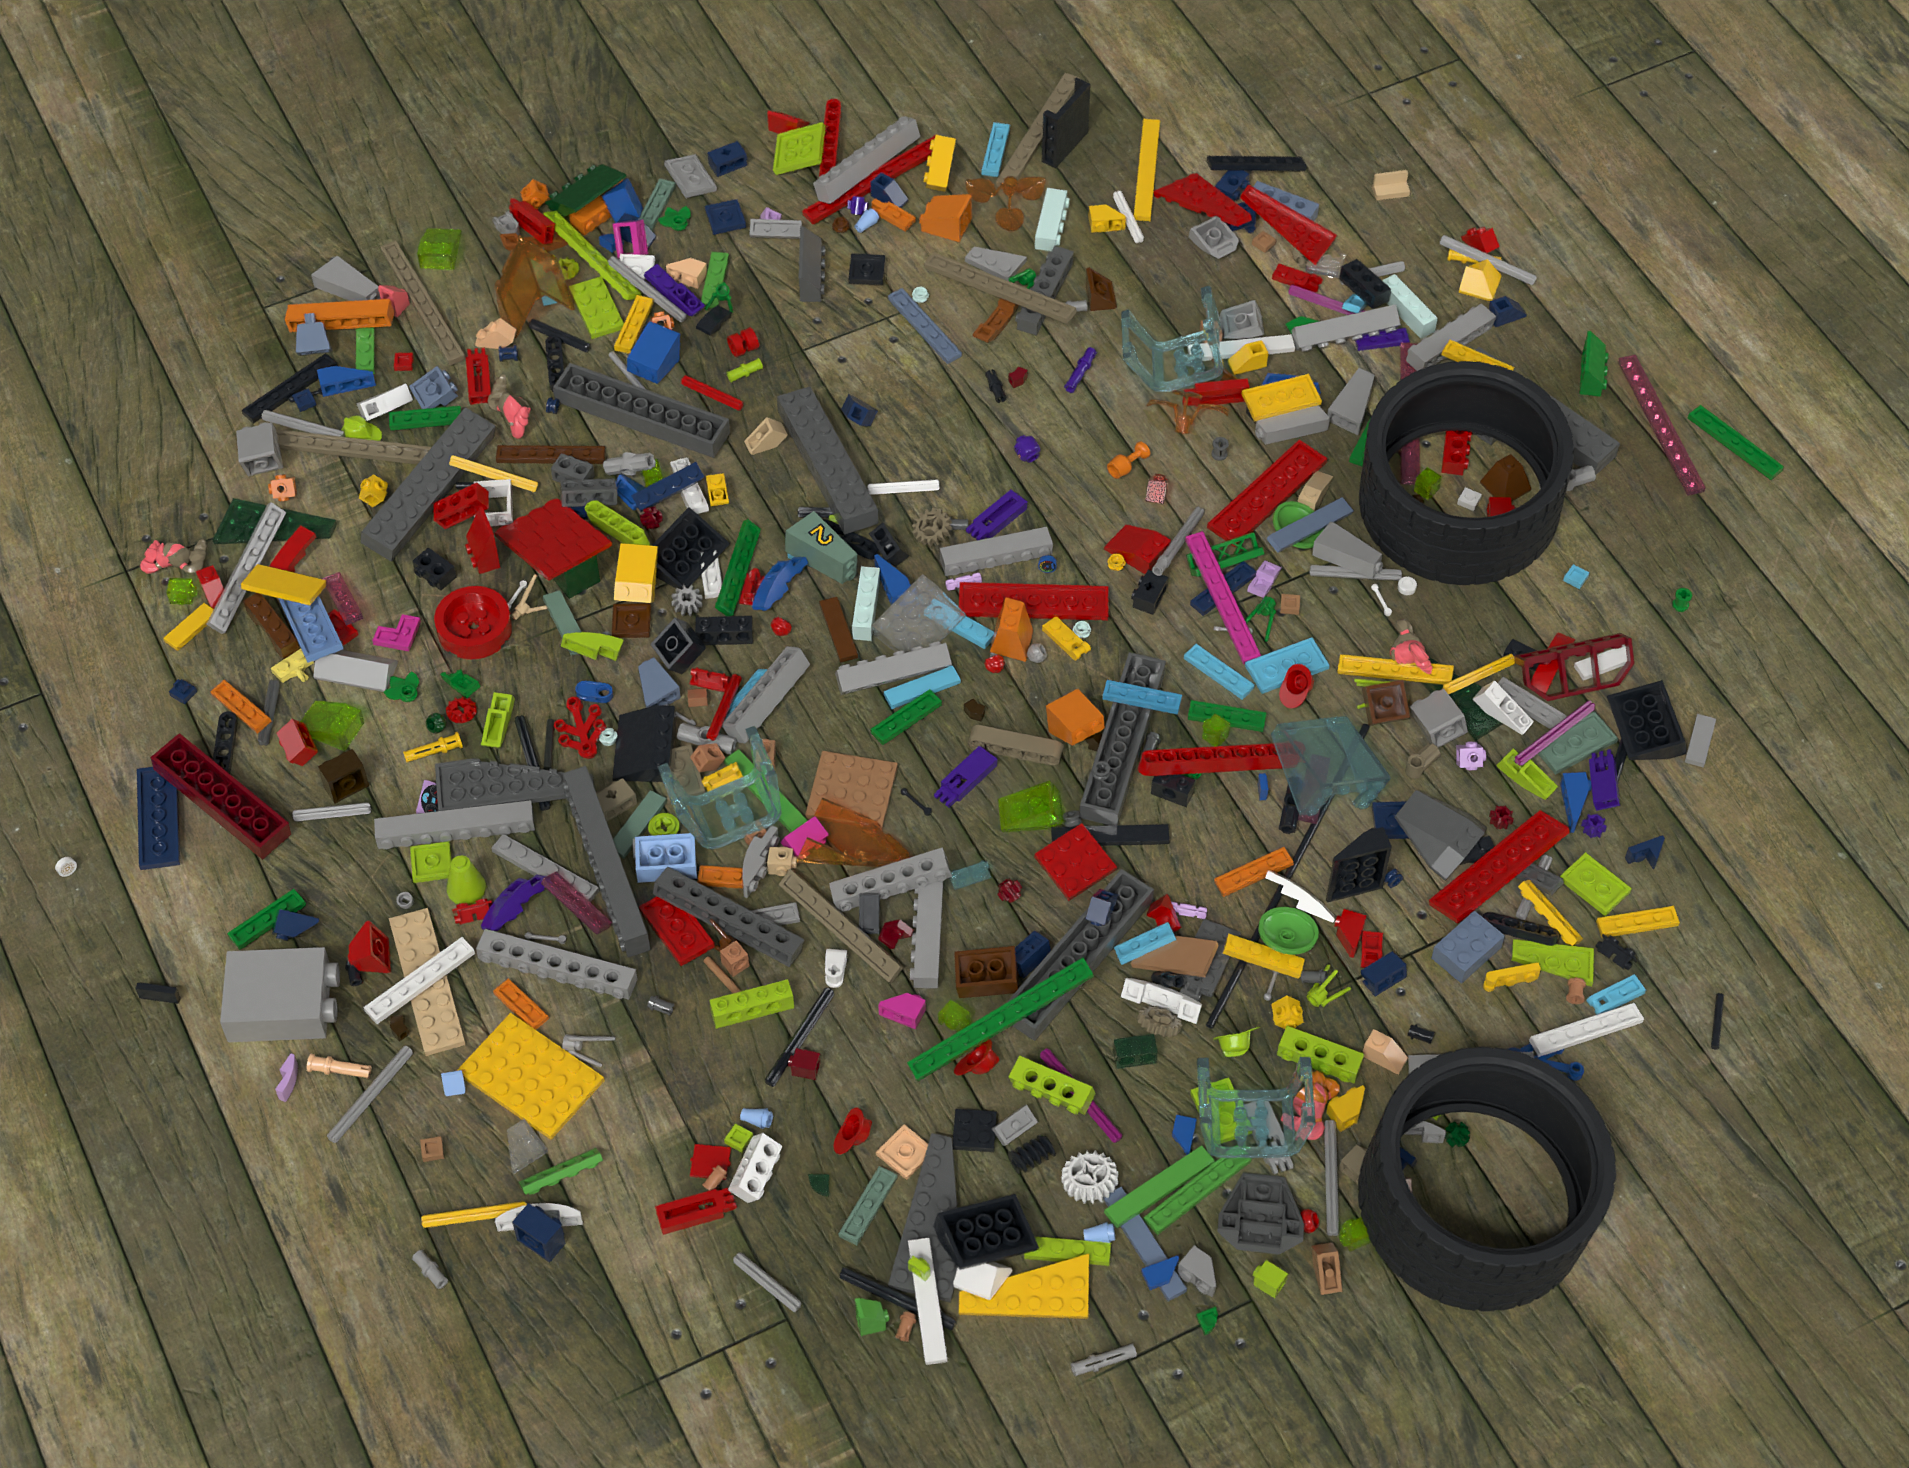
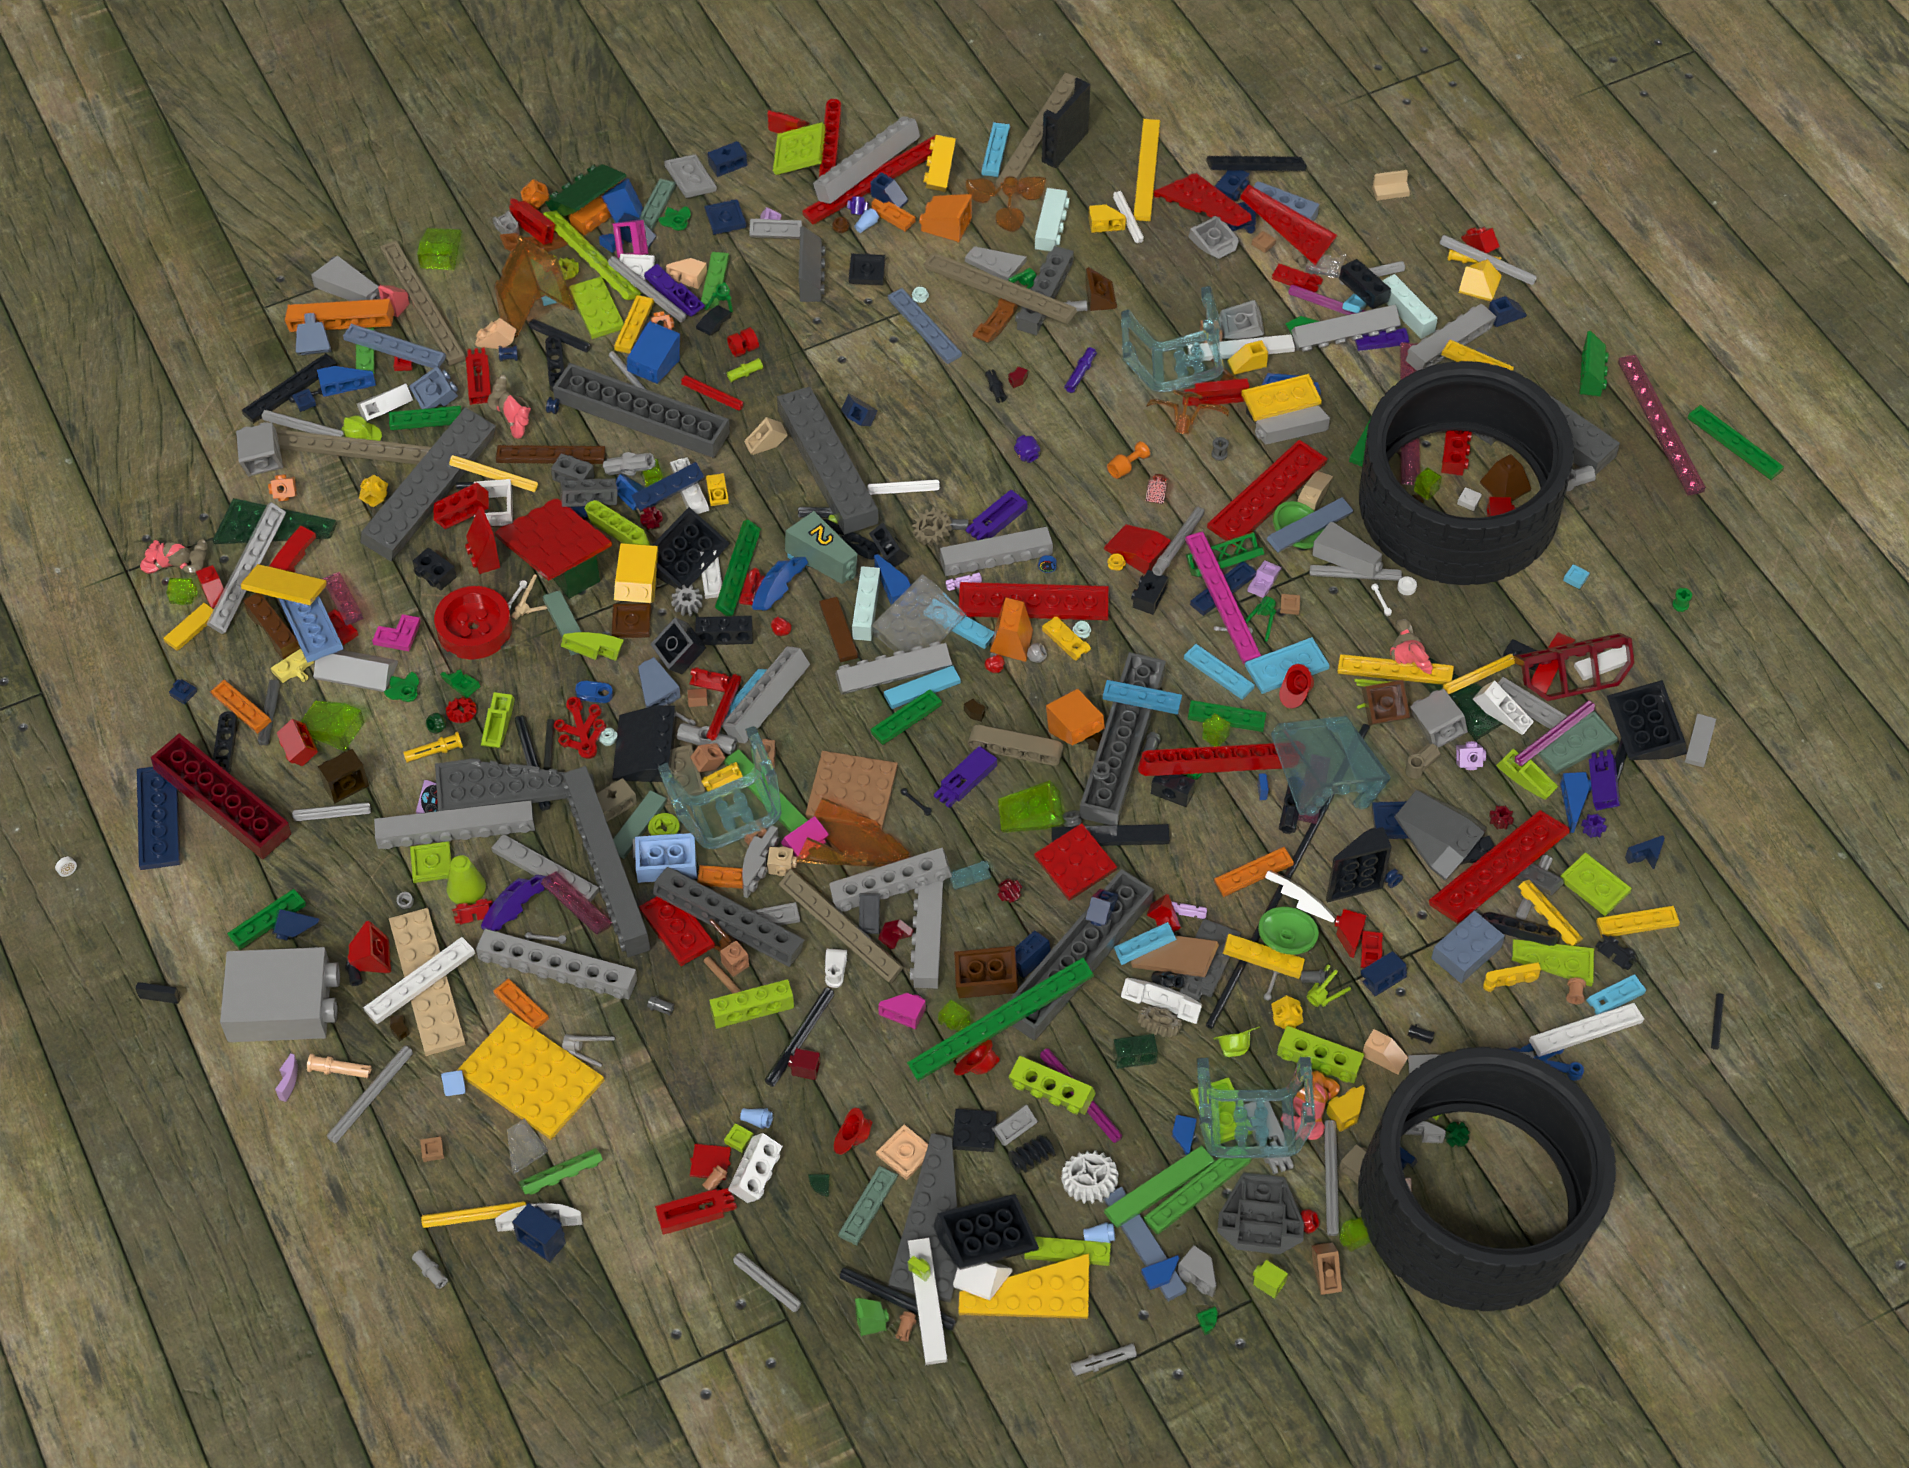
light grey slope [1327,368,1375,435] -> none
none -> sand blue tile [343,324,446,368]

